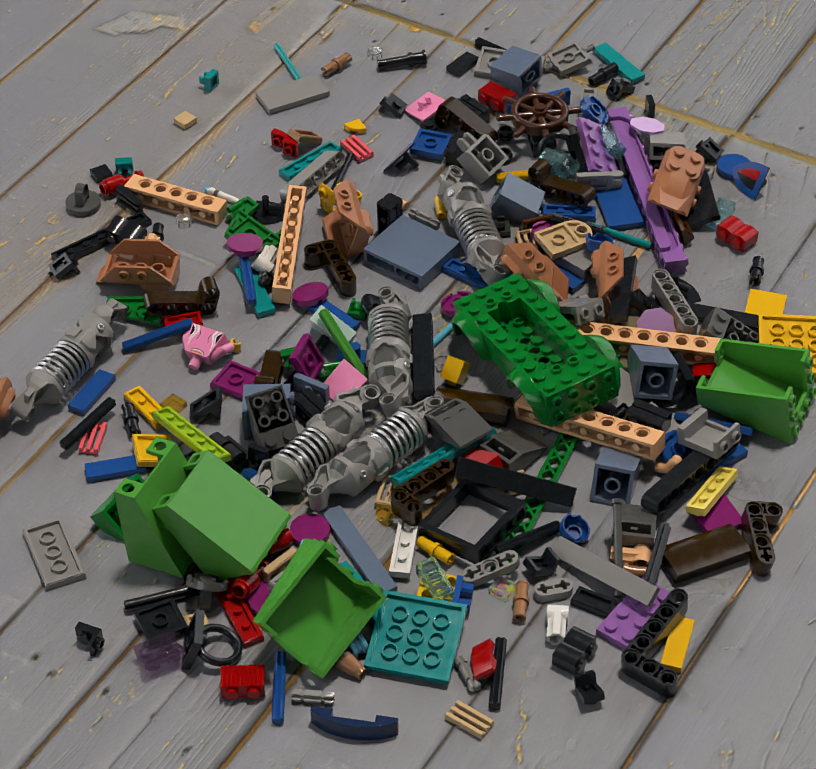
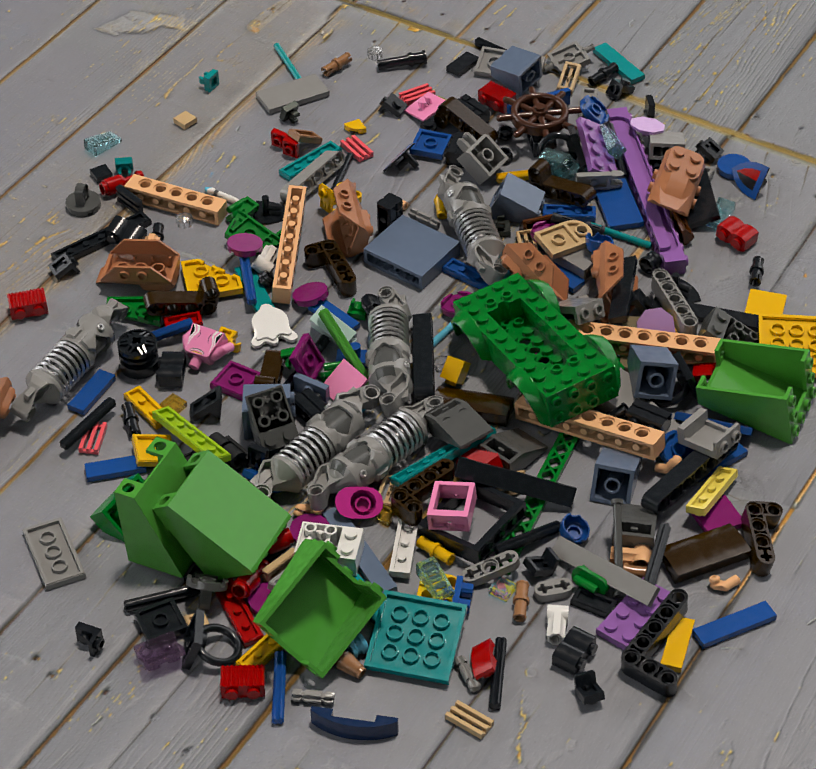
none -> red brick [7,287,49,320]
none -> clear light blue slope [84,131,122,156]
none -> black wheel [117,329,159,380]
none -> black brick [156,351,187,387]
none -> yellow plate [181,259,243,297]
none -> yellow tile [219,326,238,343]
none -> yellow tile [235,634,284,666]
none -> white tile [251,304,298,349]
none -> pearl dark grey tile [279,101,300,124]
none -> light nougat arm [293,504,324,517]
none -> white slope [294,521,364,576]
none -> dark pink piece [335,487,383,519]
none -> coral tile [399,83,435,106]
none -> bright pink window [427,481,477,532]
none -> tan tile [556,61,582,95]
none -> green piece [572,565,610,595]
none -> black wheel [639,251,662,274]
none -> blue tile [692,600,777,649]
none -> light nougat arm [709,575,741,591]

